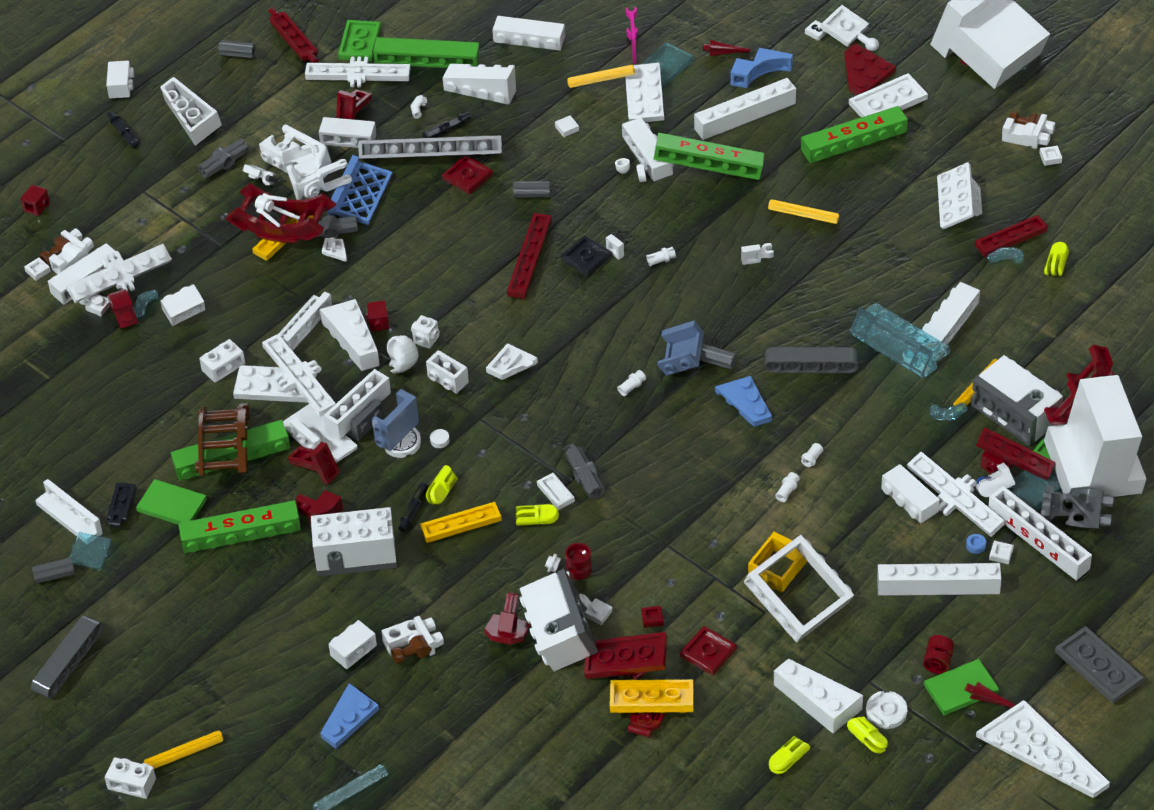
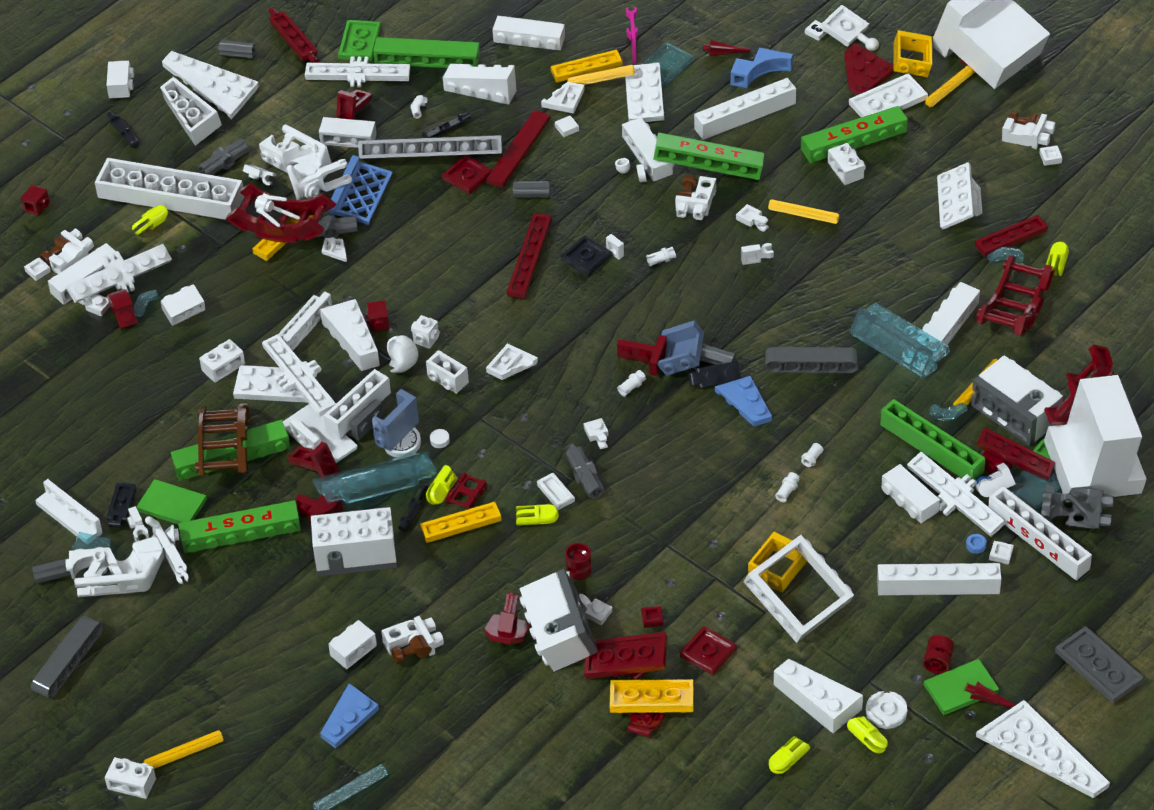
white plate [545,553,561,573] -> none
none -> white piece [66,516,189,597]
none -> white brick [95,158,244,219]
none -> white plate [127,506,149,542]
none -> neon yellow arm [132,205,168,235]
none -> white wing [162,51,259,120]
none -> clear light blue slope [312,451,437,504]
none -> dark red piece [446,472,488,510]
none -> dark red tile [487,110,550,188]
none -> white wing [541,82,585,113]
none -> yellow plate [551,50,623,83]
none -> white plate [583,418,608,450]
none -> dark red bracket [617,335,667,376]
none -> white hips [675,175,716,220]
none -> black hinge [688,361,741,388]
none -> white plate [736,204,769,232]
none -> white brick [828,143,865,185]
none -> bright green brick [880,399,985,480]
none -> yellow window [894,30,932,77]
none -> yellow axle [925,65,975,107]
none -> dark red fence [976,255,1056,336]

